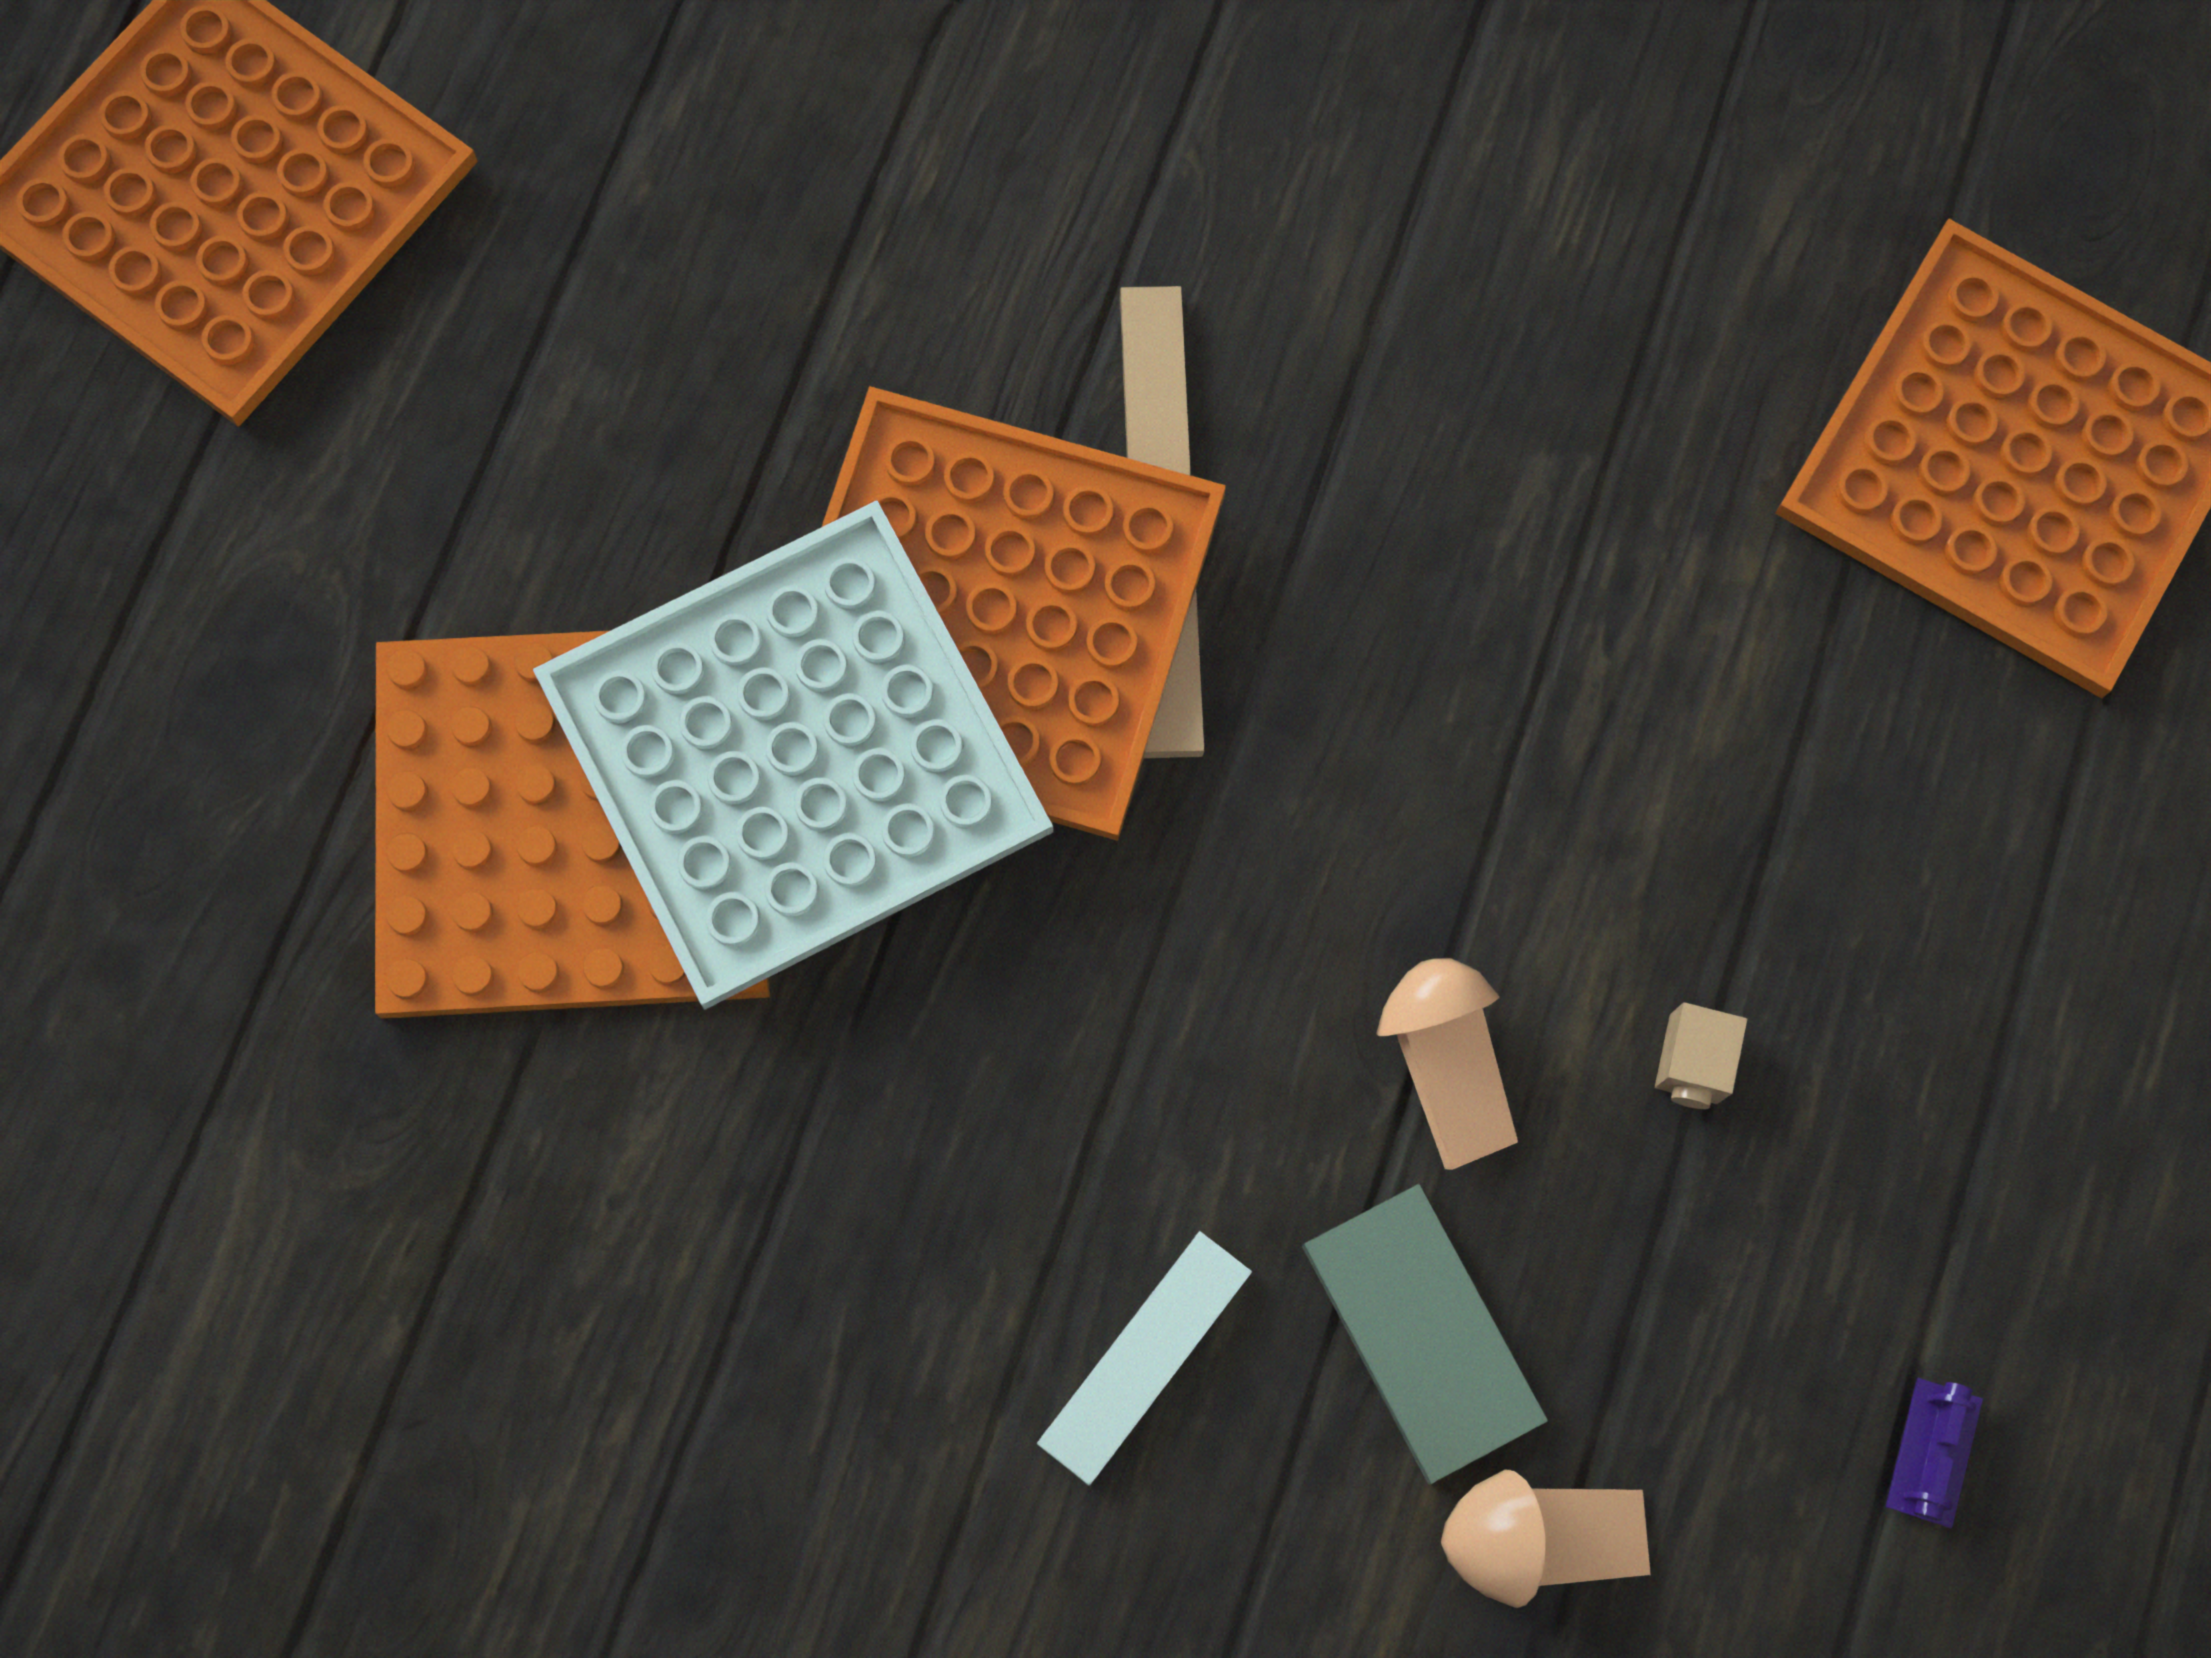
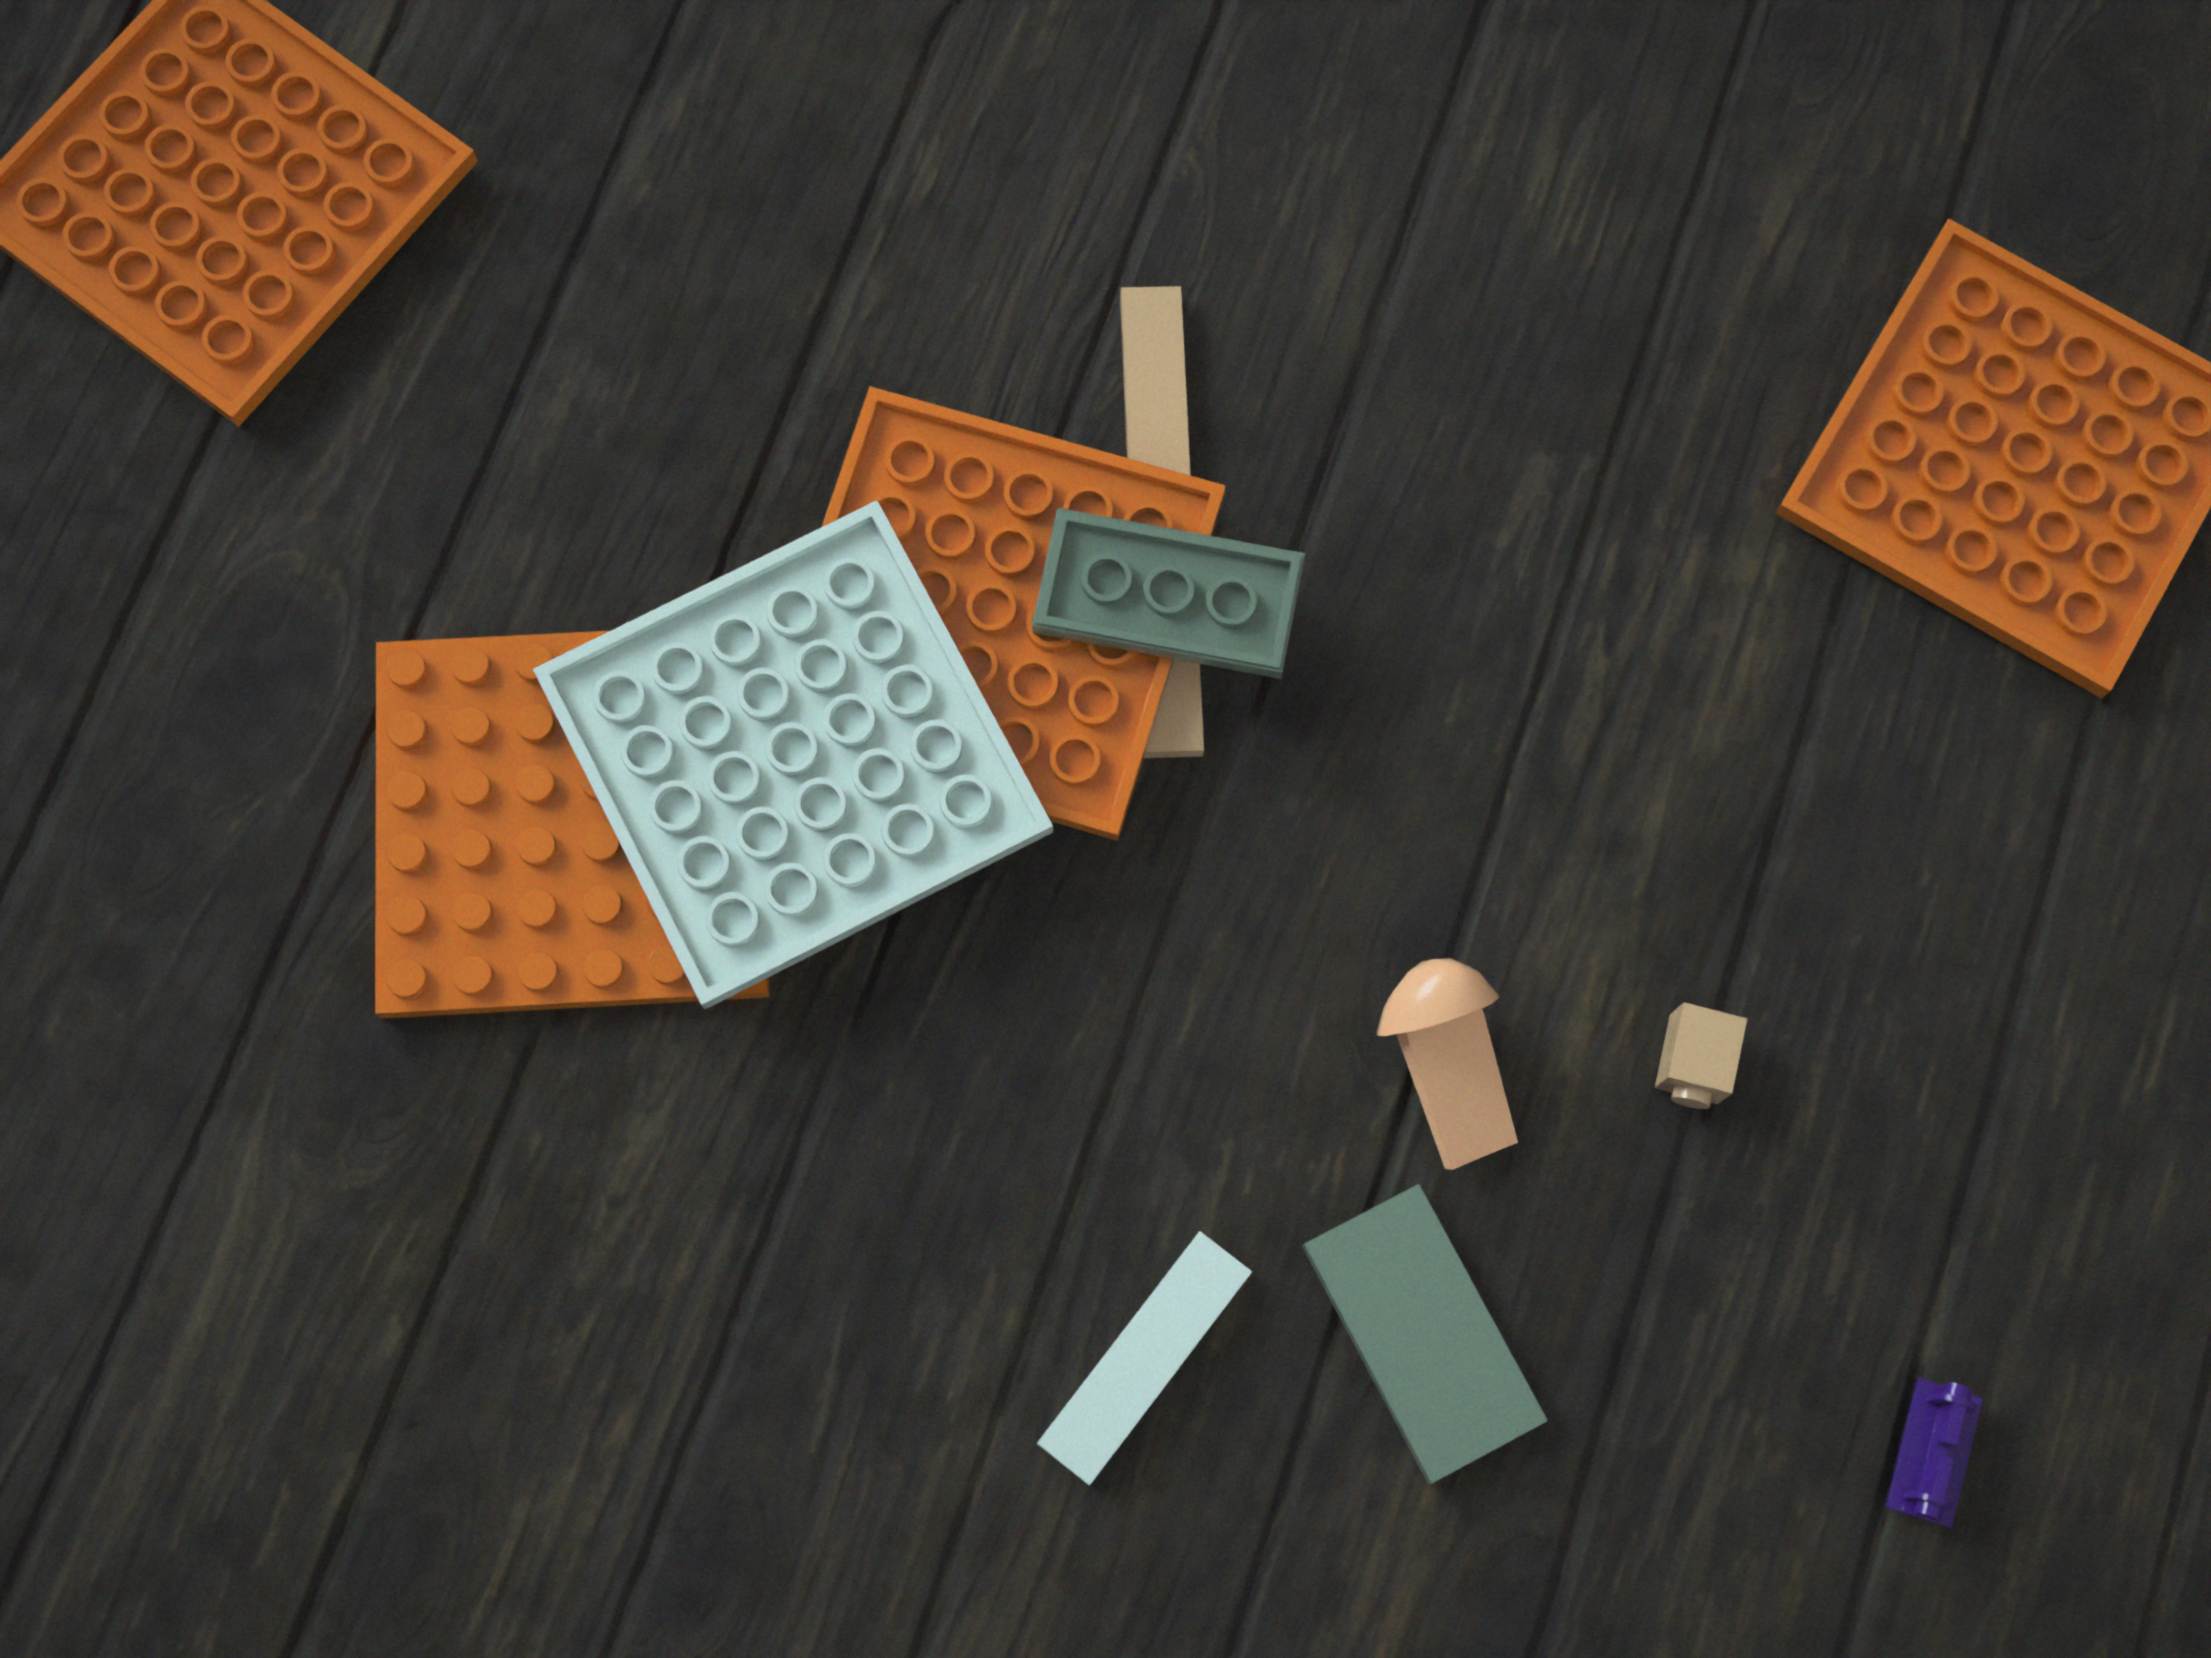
light nougat piece [1441,1469,1651,1608] -> none
none -> sand green tile [1032,508,1306,679]

